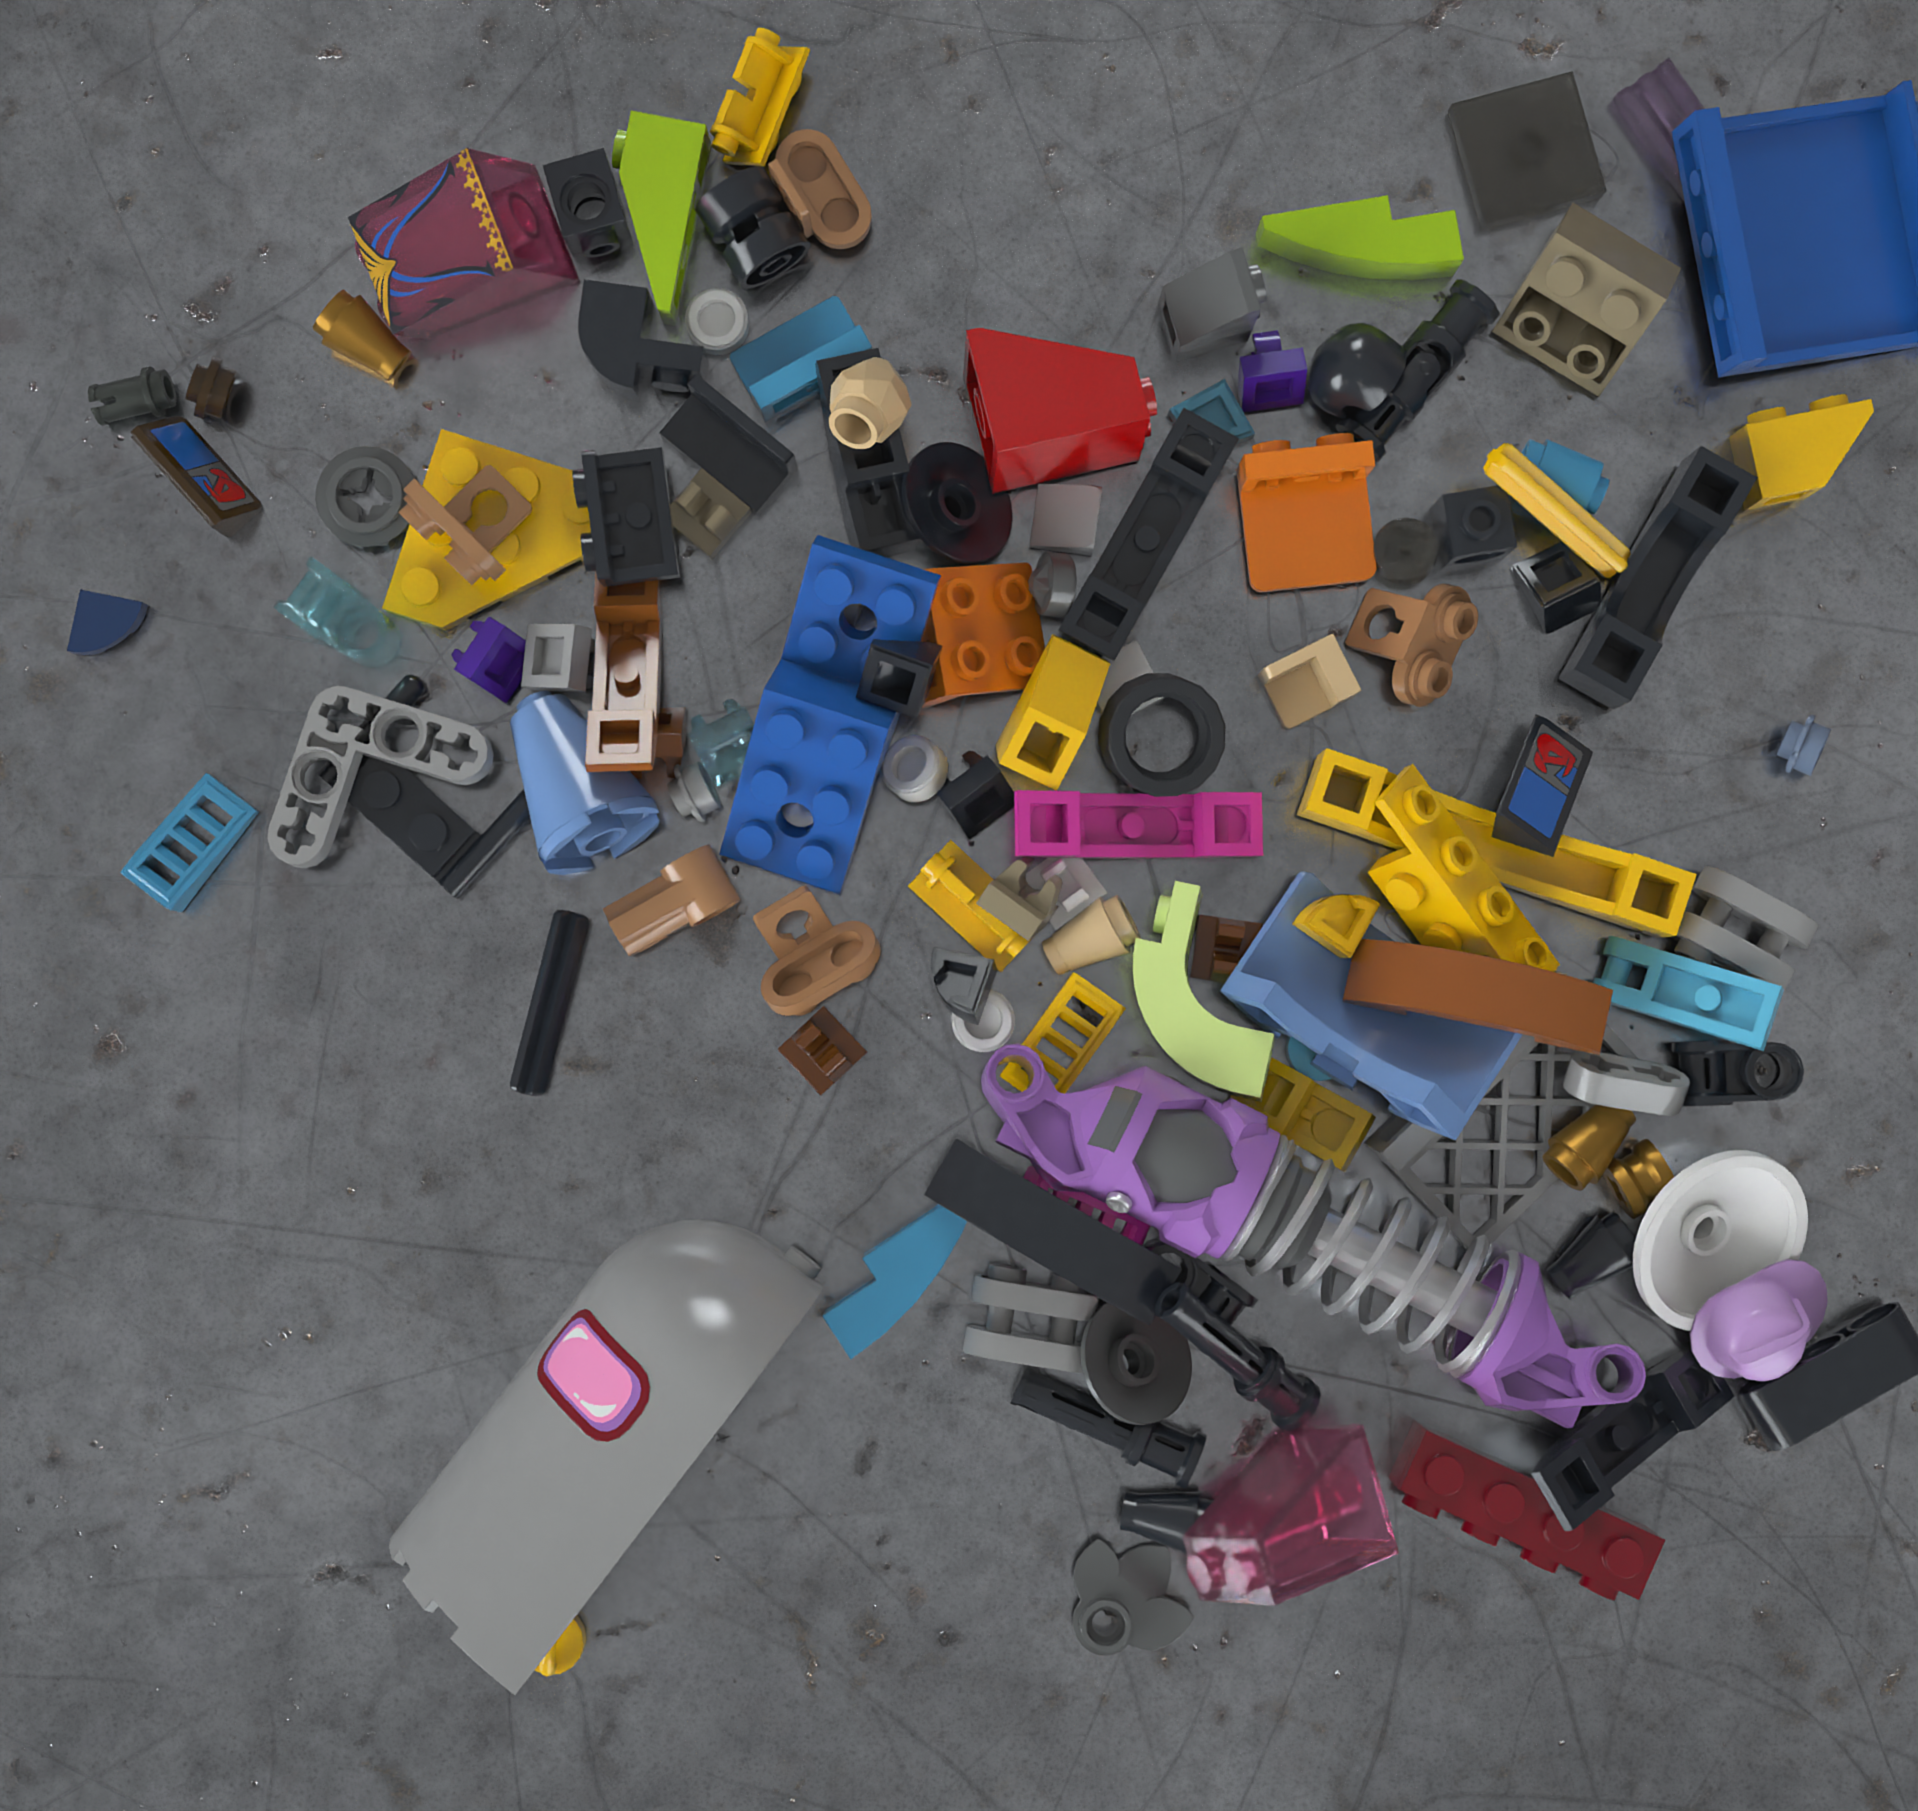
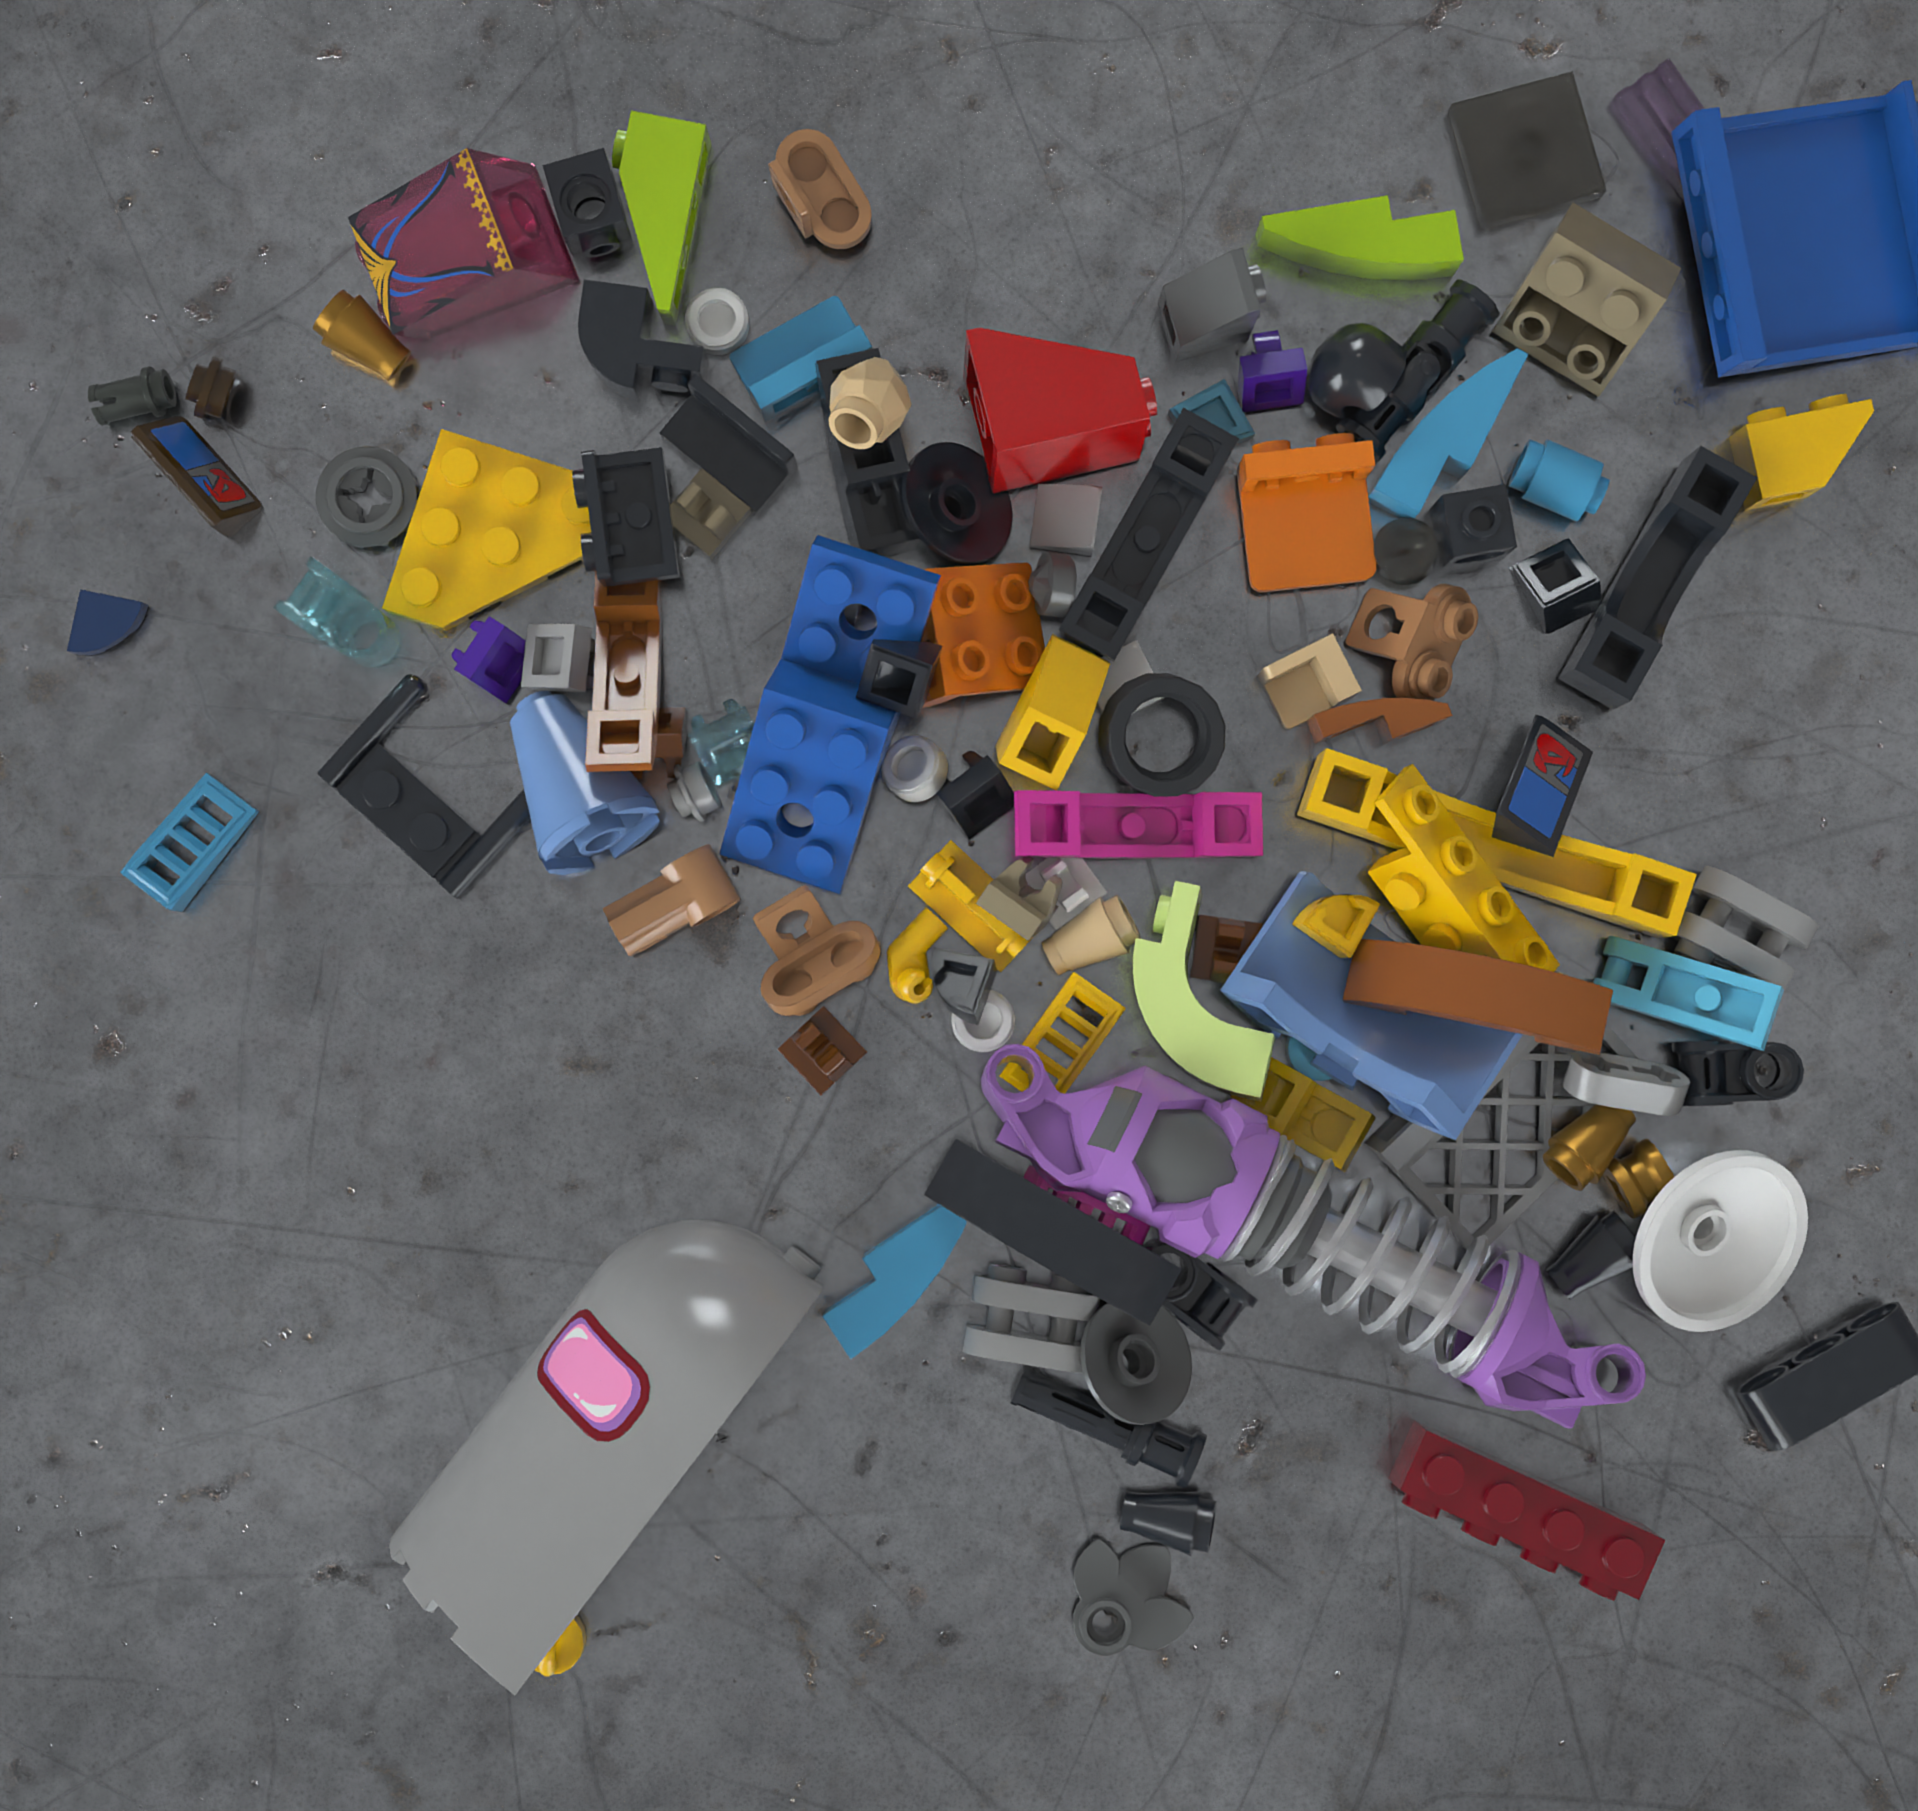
light grey beam [267,686,494,868] -> none
medium nougat bracket [398,465,532,585] -> none
black axle [510,909,589,1097] -> none
black wheel [695,166,811,289] -> none
yellow hinge [710,28,810,166] -> none
black pin [1155,1282,1321,1431] -> none
clear pink slope [1182,1424,1399,1606] -> none
yellow axle [1483,443,1631,578] -> none
black slope [1531,1345,1735,1531] -> none
lavender piece [1690,1259,1828,1381] -> none
sand blue plate [1777,715,1832,776] -> none
none -> yellow arm [887,907,949,1004]
none -> dark orange slope [1306,698,1452,745]
none -> dark azure slope [1368,348,1528,524]

